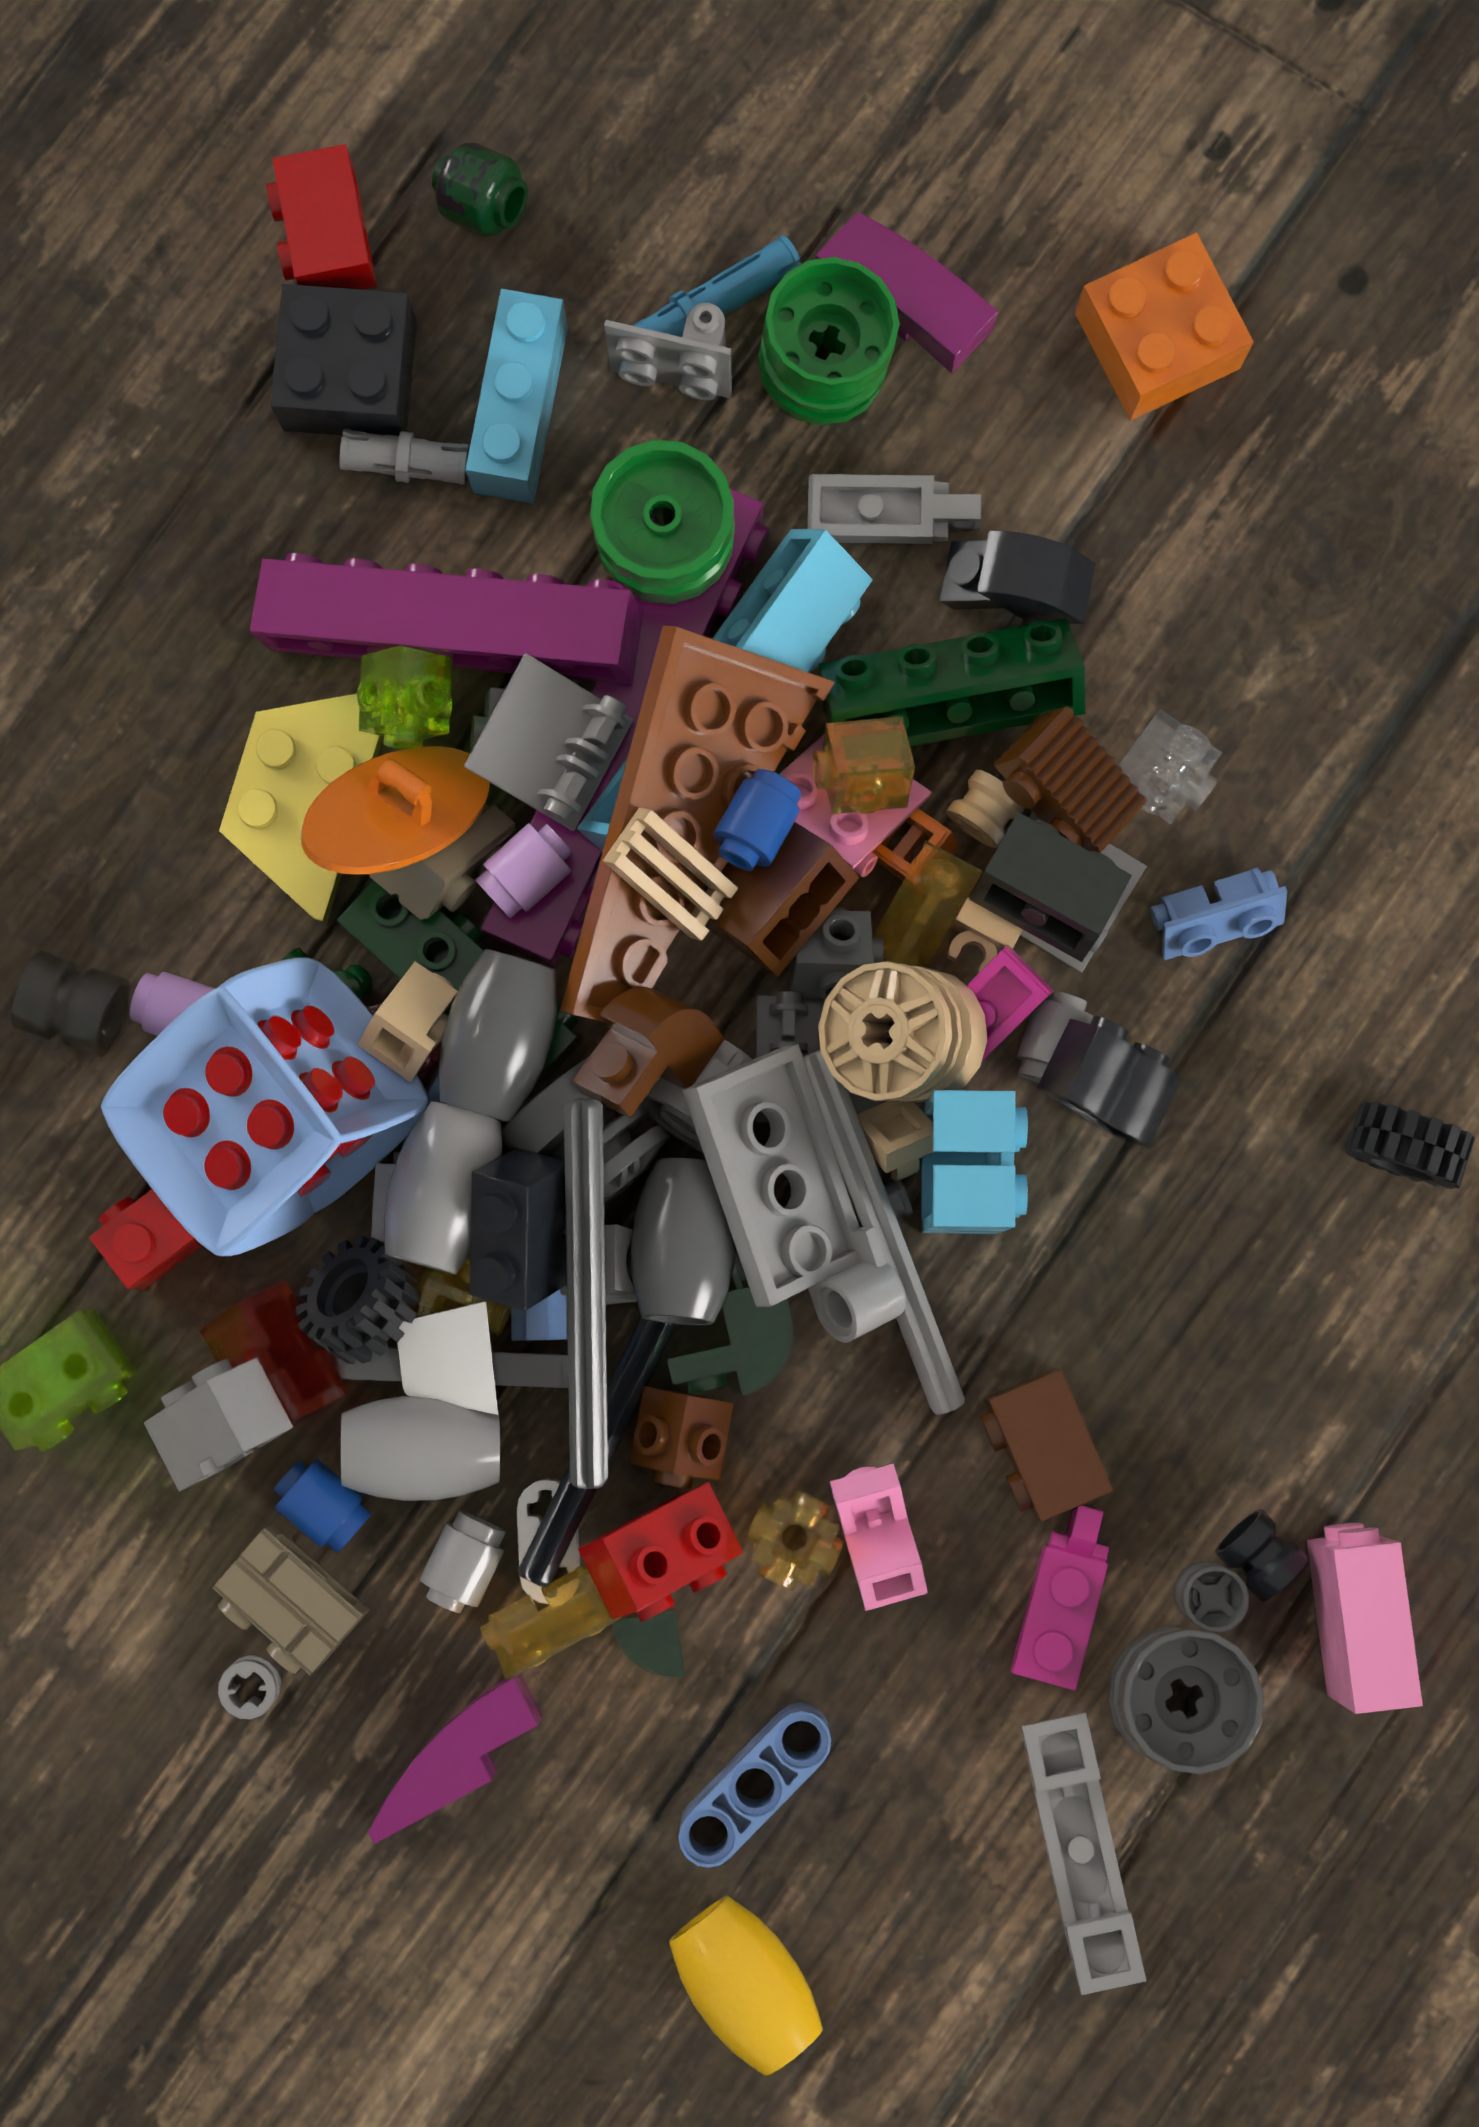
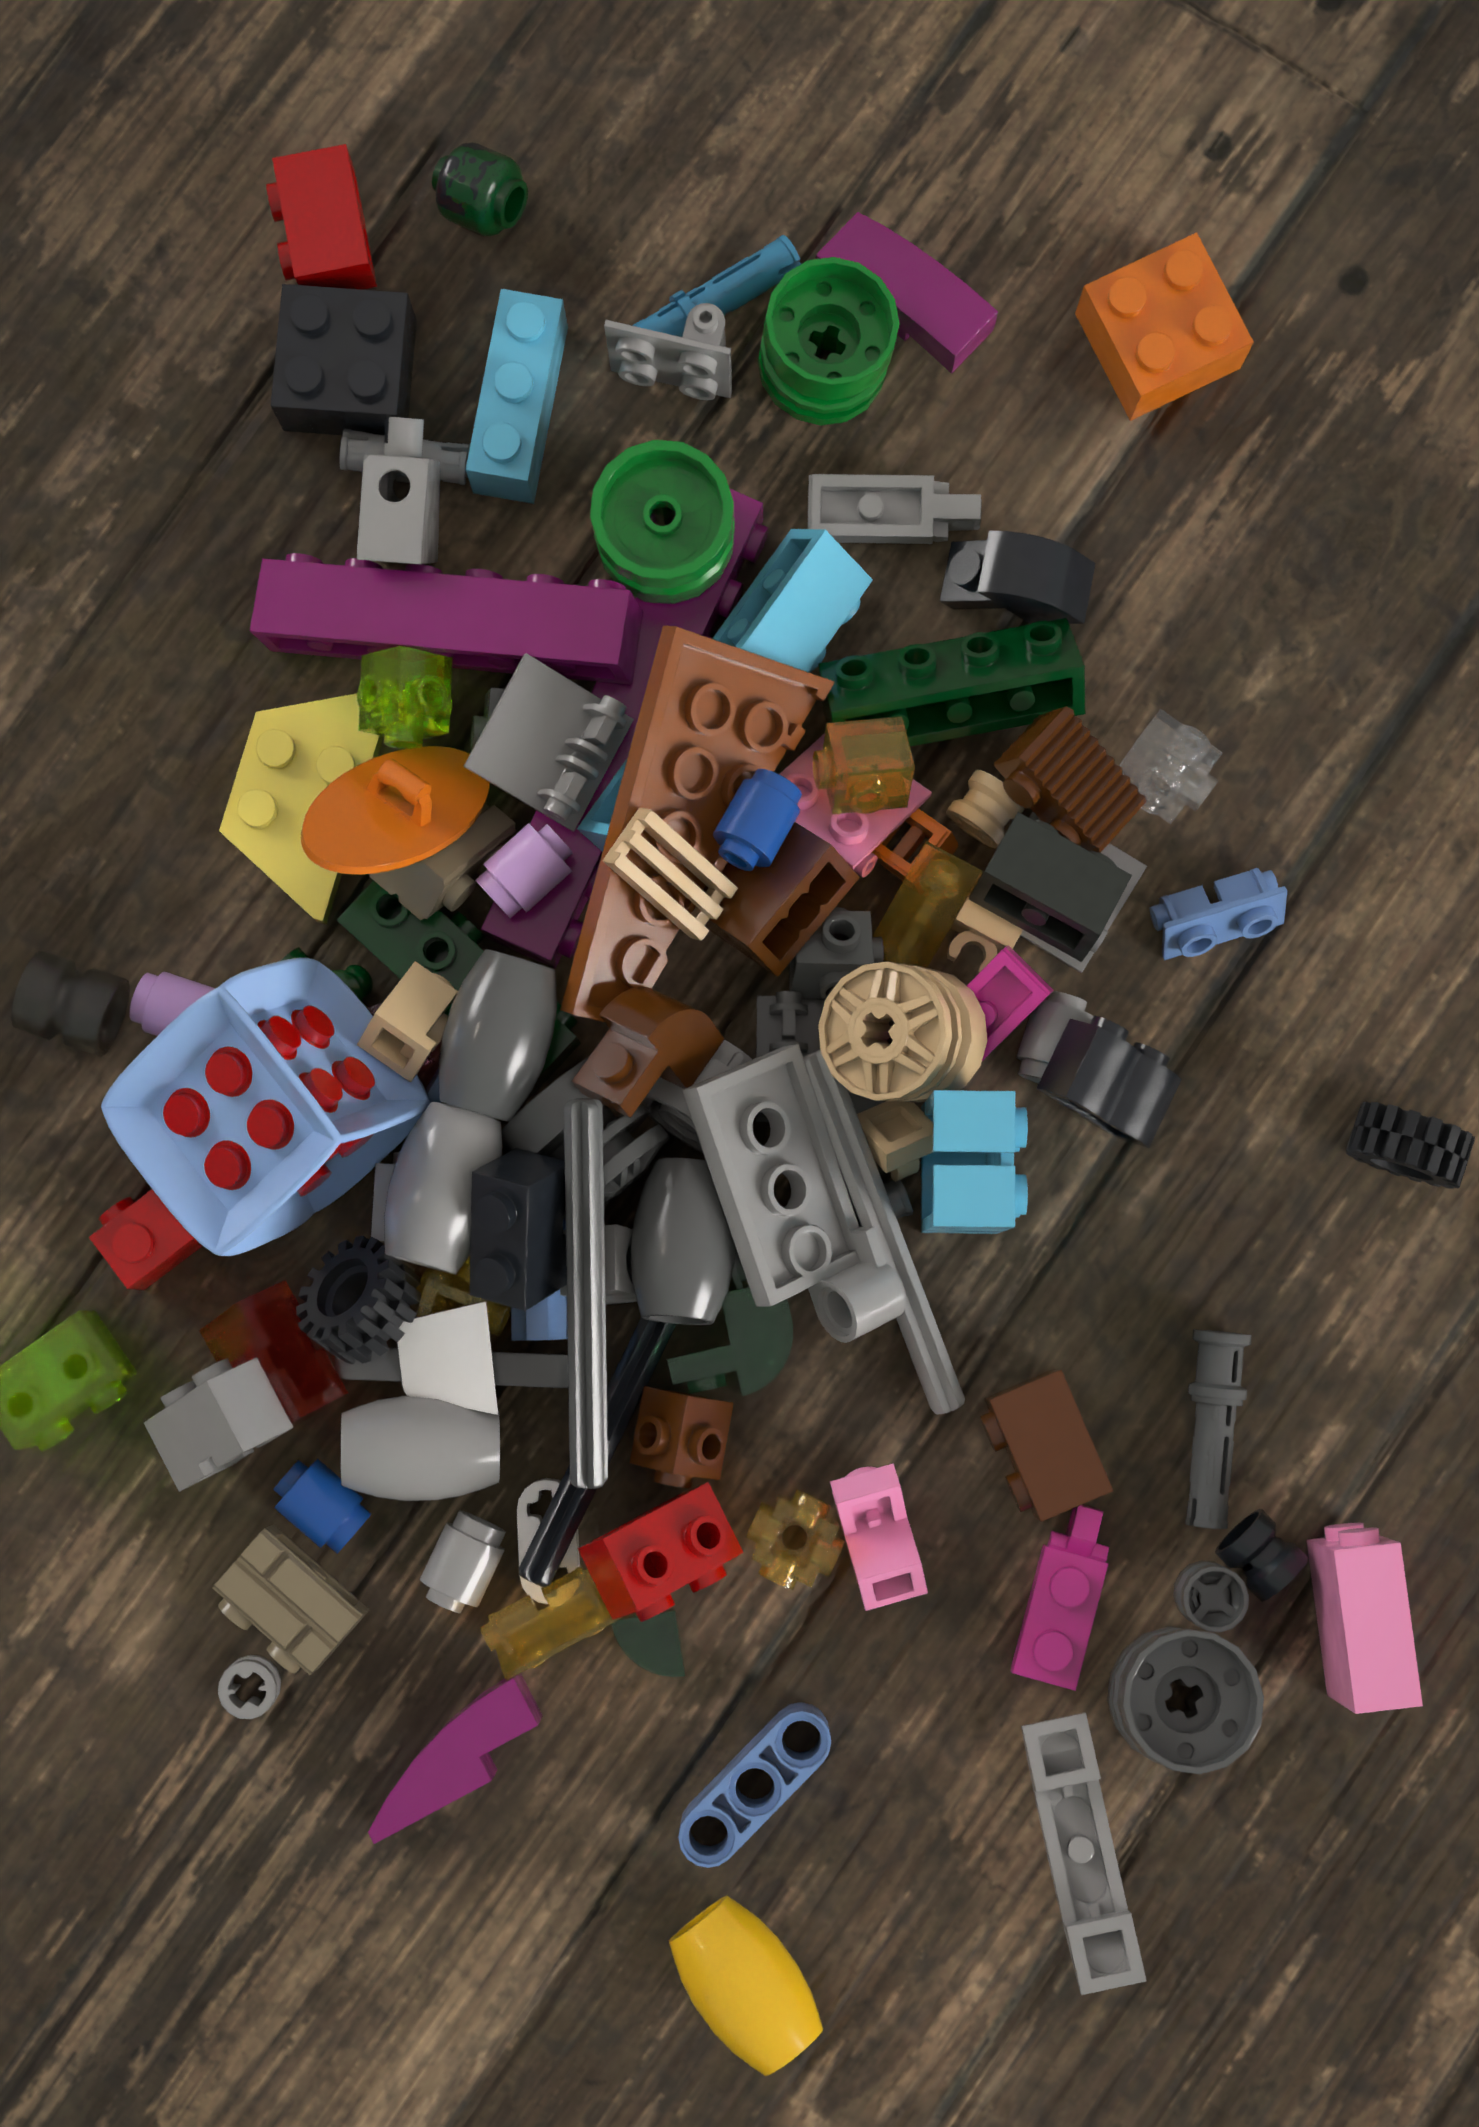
none -> light grey torso [357,417,440,564]
none -> dark grey pin [1185,1329,1252,1529]

